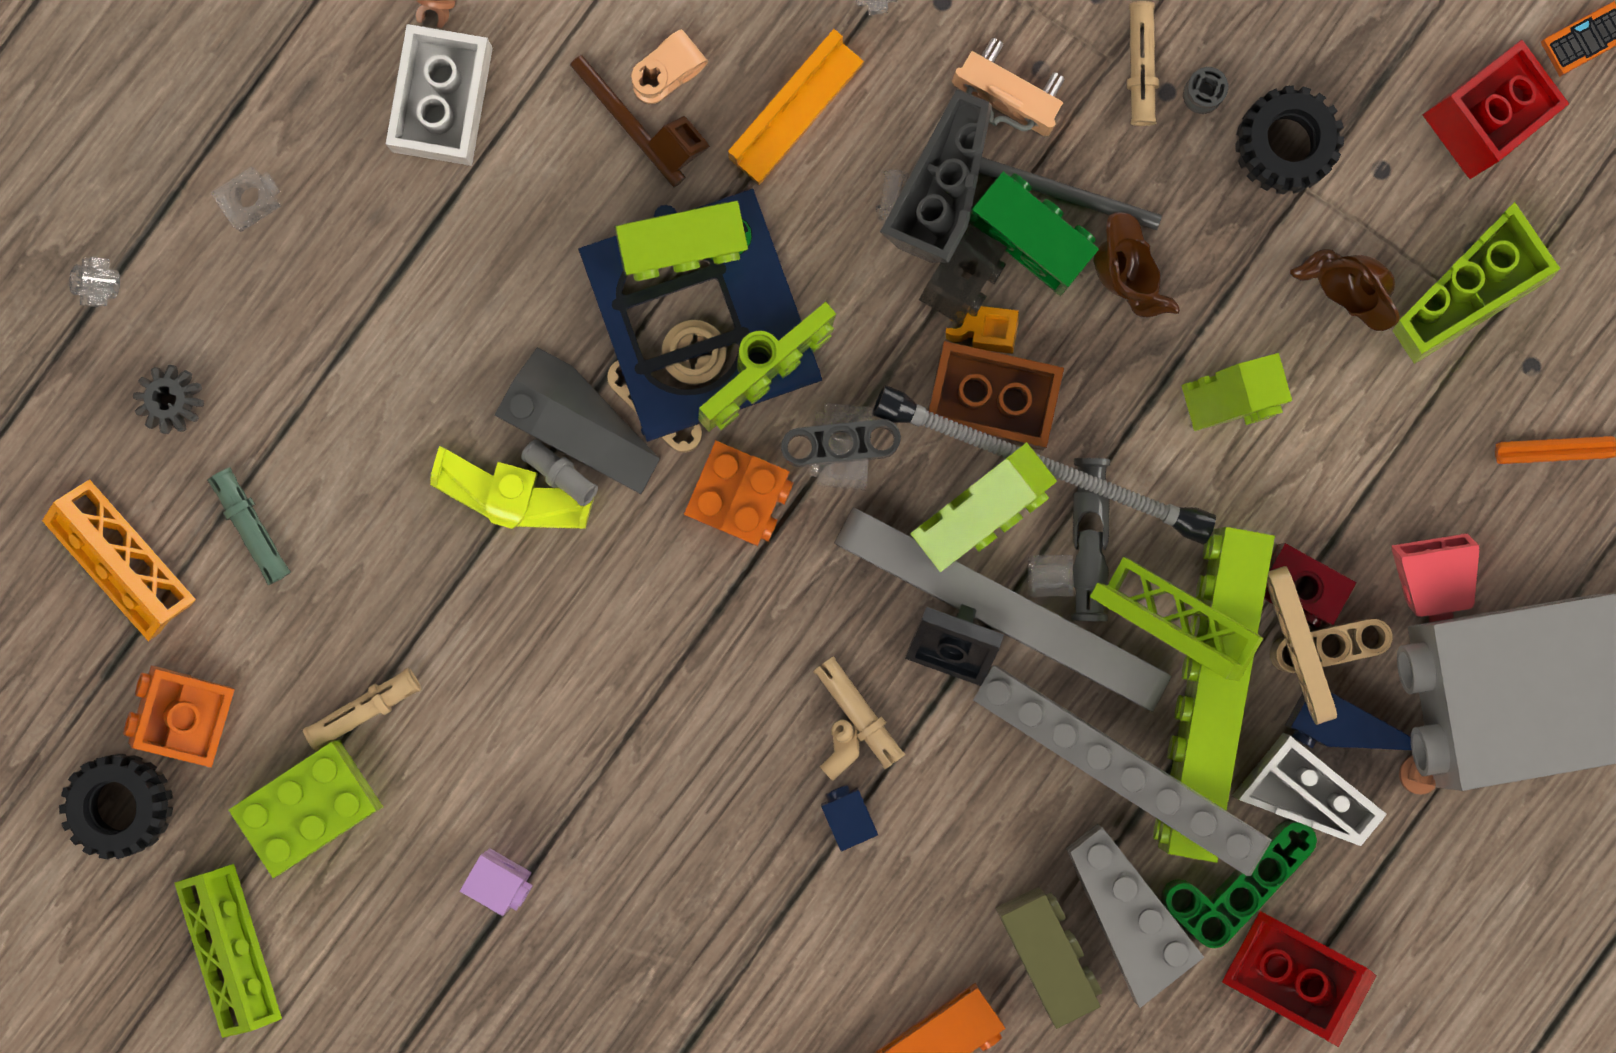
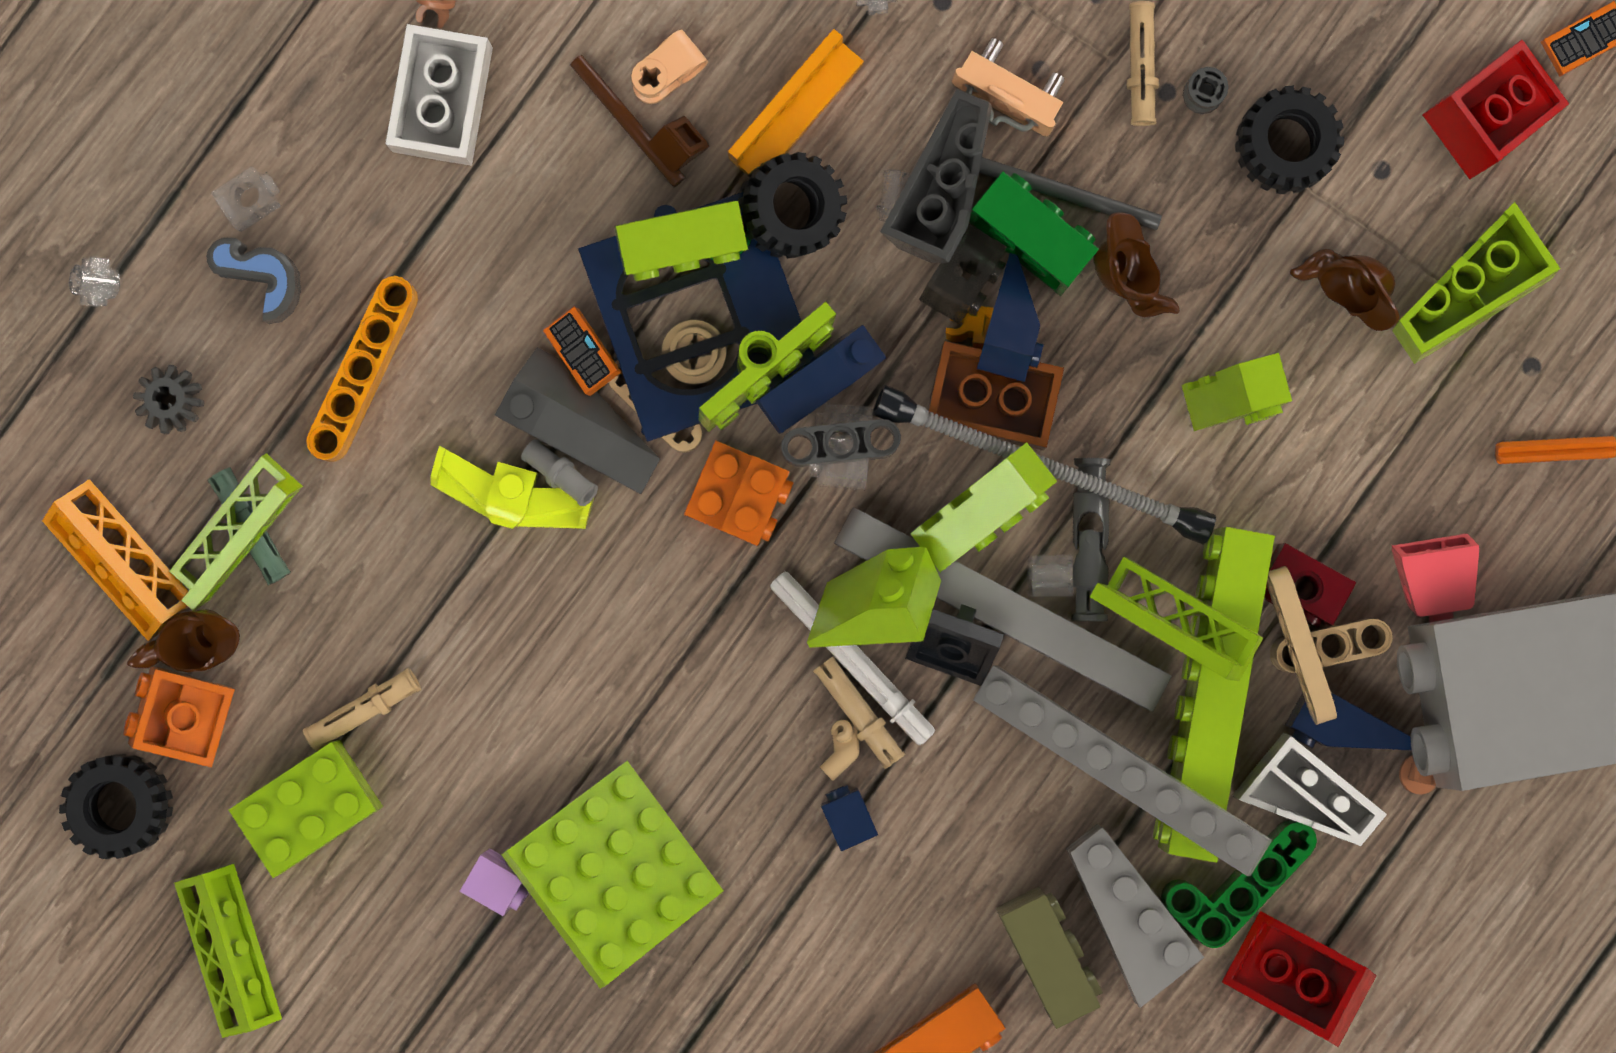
none -> reddish brown hair [127,609,240,672]
none -> lime fence [169,453,303,611]
none -> dark grey animal [206,238,301,324]
none -> light orange beam [306,276,418,462]
none -> lime plate [501,761,724,989]
none -> tile [543,306,622,396]
none -> black tyre [737,152,847,259]
none -> dark blue slope [756,325,886,434]
none -> white axle [770,571,935,745]
none -> lime slope [807,547,941,648]
none -> dark blue slope [977,253,1044,382]

